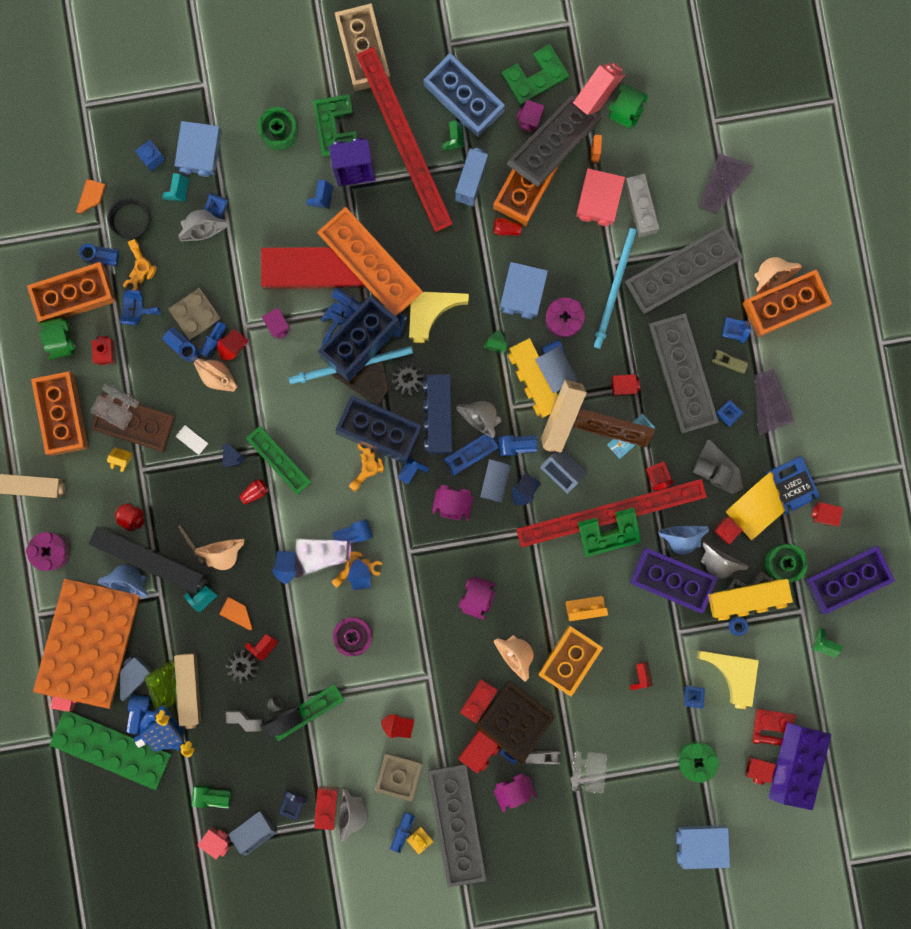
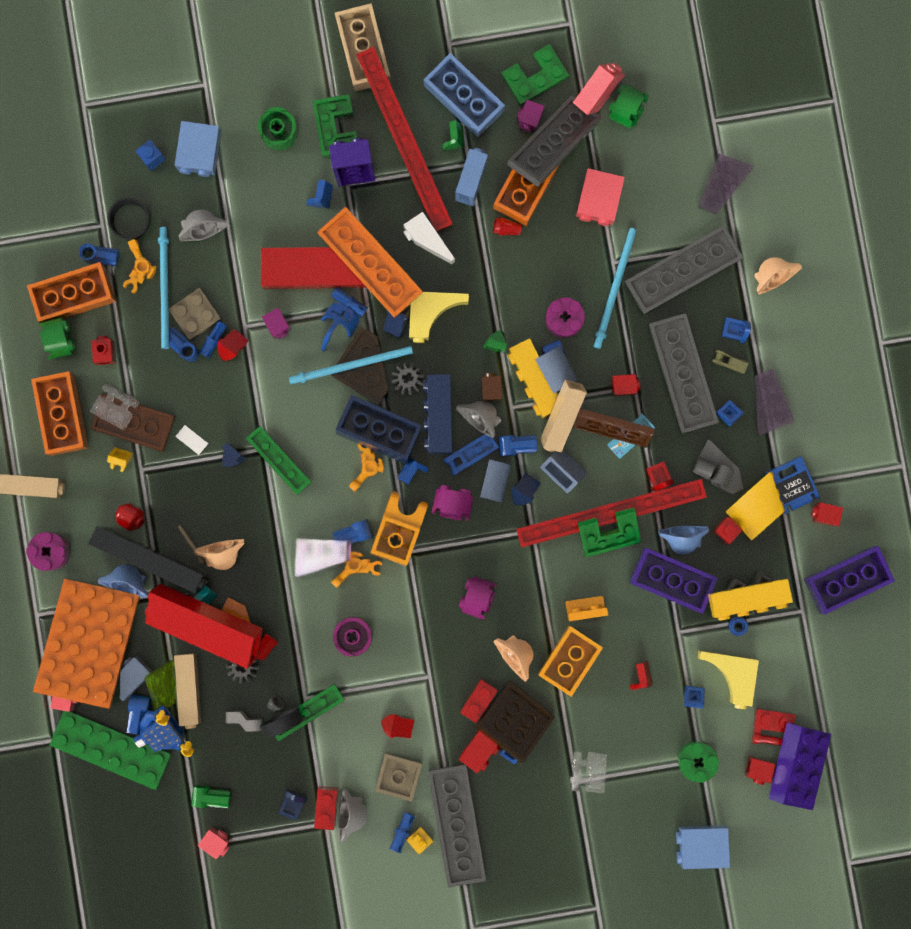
orange tile [76,179,106,214] -> none
blue helmet [120,290,161,326] -> none
teal tile [162,173,189,202] -> none
light nougat hat [194,358,238,392] -> none
blue tile [204,193,229,218] -> none
sand blue brick [228,811,277,856] -> none
red cone [239,479,269,505] -> none
blue tile [273,551,296,584] -> none
dark blue brick [318,296,401,382] -> none
blue tile [348,559,372,590] -> none
magenta brick [493,773,538,812] -> none
medium blue brick [500,262,548,320] -> none
light grey bar [525,751,560,764] -> none
orange tile [590,135,602,163] -> none
light grey brick [624,174,659,238] -> none
light grey hat [700,541,749,579] -> none
orange brick [742,269,832,338] -> none
green brick [764,544,808,583] -> none
green tile [812,627,843,658] -> none
none -> red brick [145,583,263,669]
none -> medium azure bar [158,227,169,349]
none -> light orange brick [370,491,428,566]
none -> white slope [403,212,455,264]
none -> reddish brown brick [481,373,502,402]

